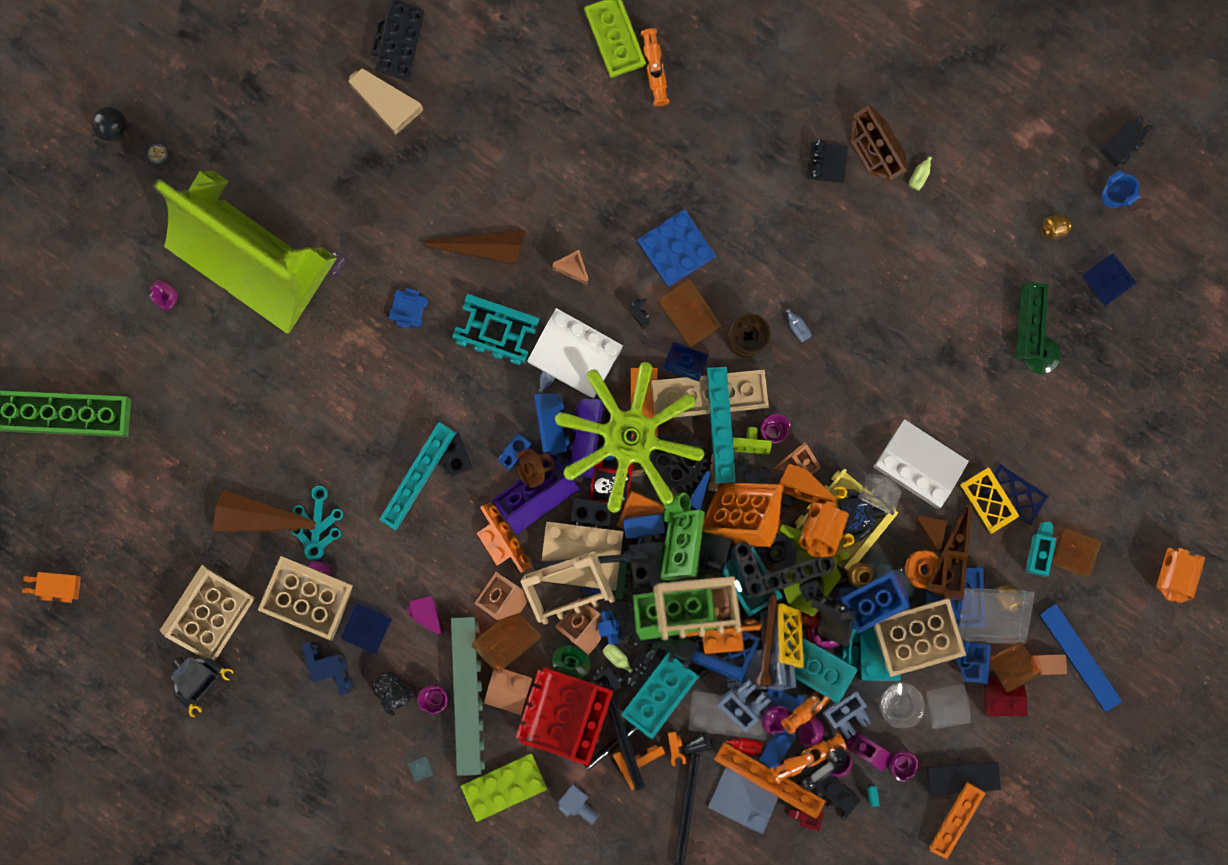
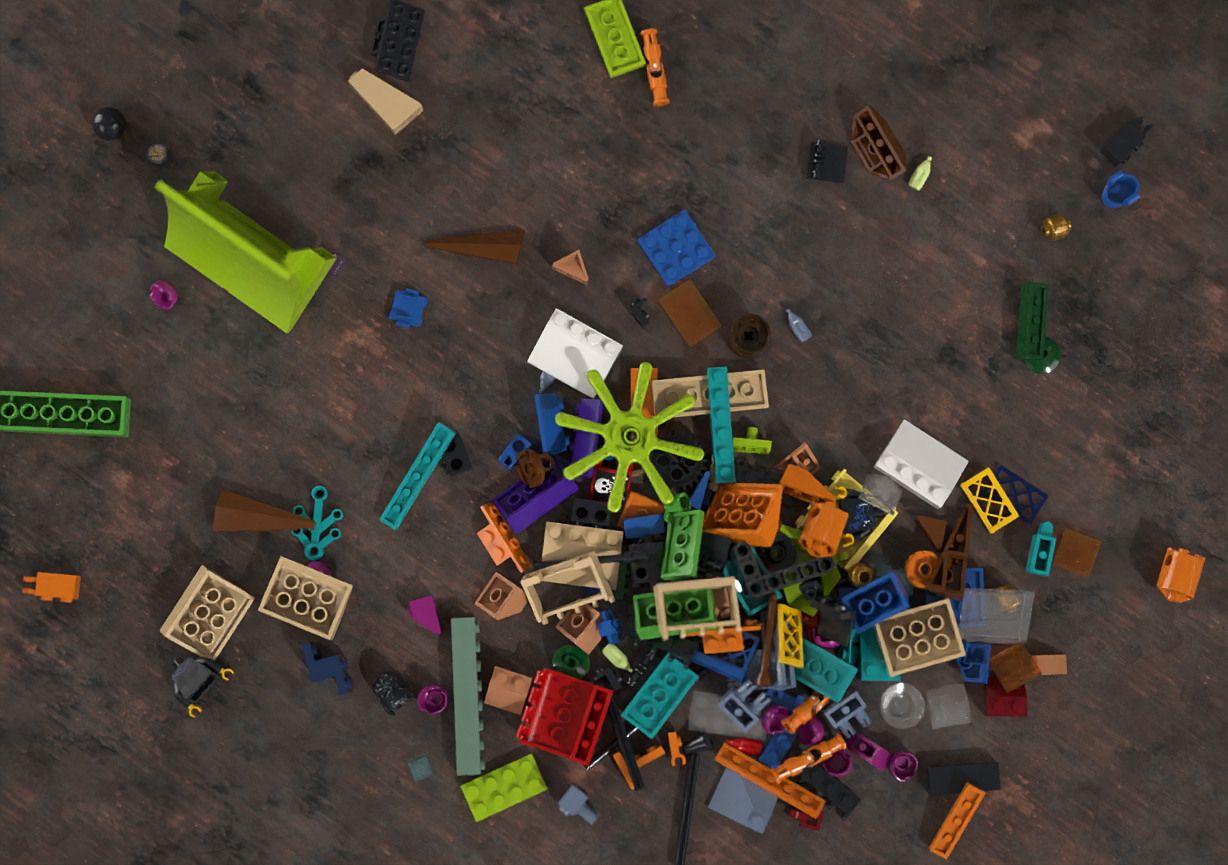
clear blue plate [340,603,392,655] -> none
teal fence [452,294,540,365] -> none
clear orange plate [471,613,541,673] -> none
clear blue plate [663,342,709,382] -> none
magenta hair [761,414,791,444] -> none
black piece [801,748,847,791] -> none
teal tile [867,785,880,807] -> none
blue tile [1039,604,1122,712] -> none
clear blue plate [1082,253,1136,306] -> none
none -> tile [700,488,713,514]

